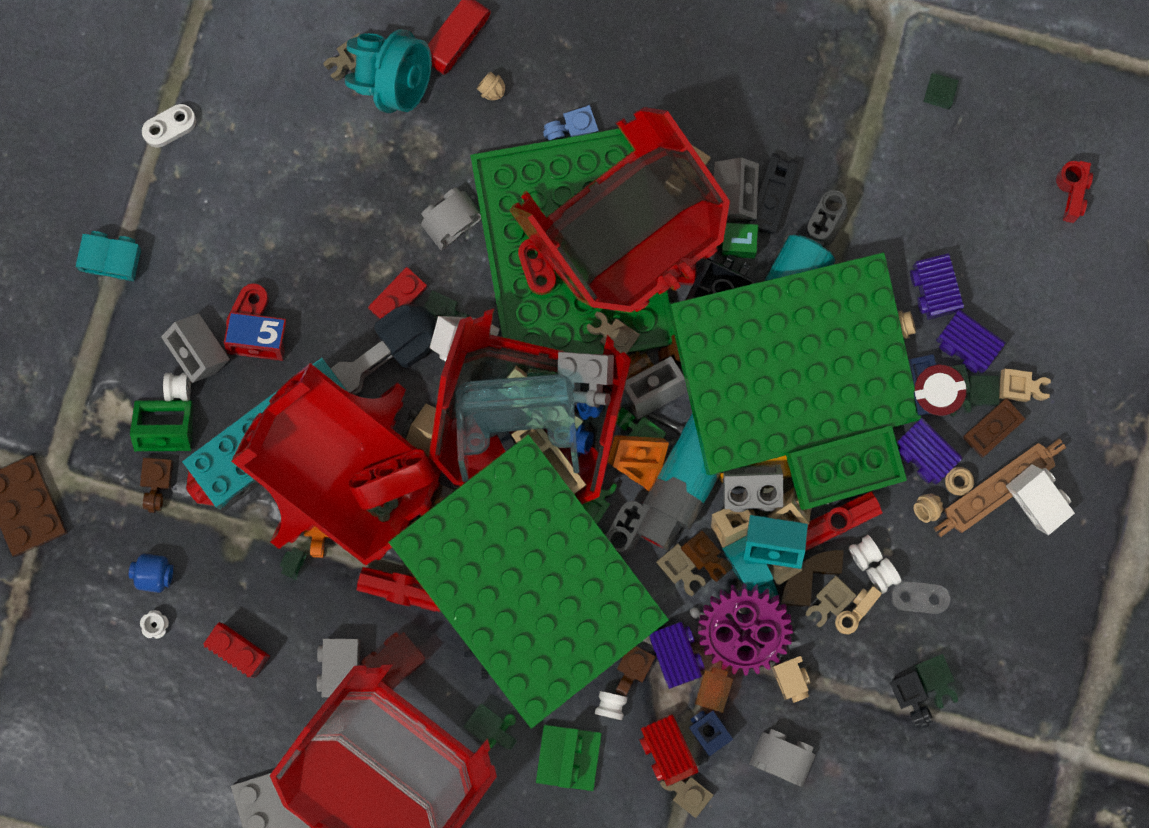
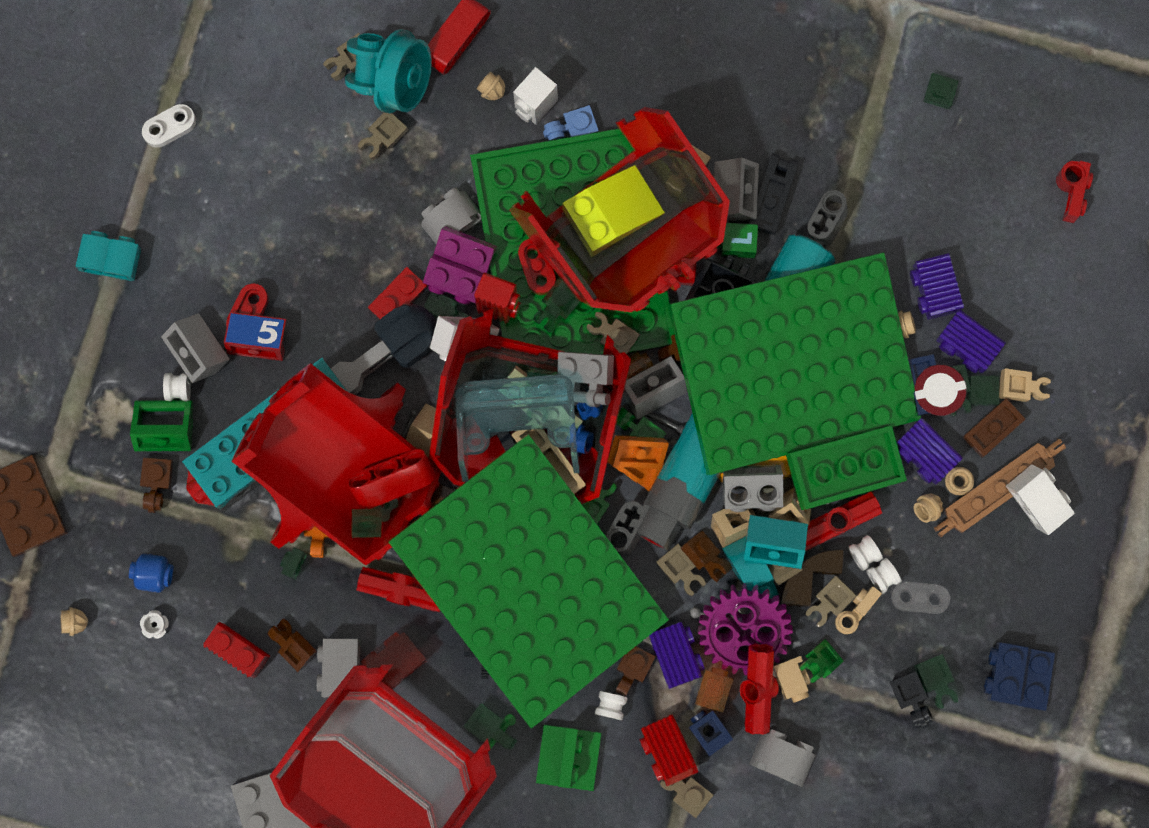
none -> tan plate [61,607,88,636]
none -> reddish brown plate [267,619,317,672]
none -> plate [351,509,382,538]
none -> dark tan plate [358,112,408,161]
none -> magenta plate [423,226,497,304]
none -> red brick [474,272,521,324]
none -> white brick [513,67,558,125]
none -> clear green plate [533,279,580,333]
none -> neon yellow slope [562,165,665,257]
none -> red piece [740,643,779,735]
none -> green plate [800,639,844,683]
none -> dark blue plate [984,642,1055,711]

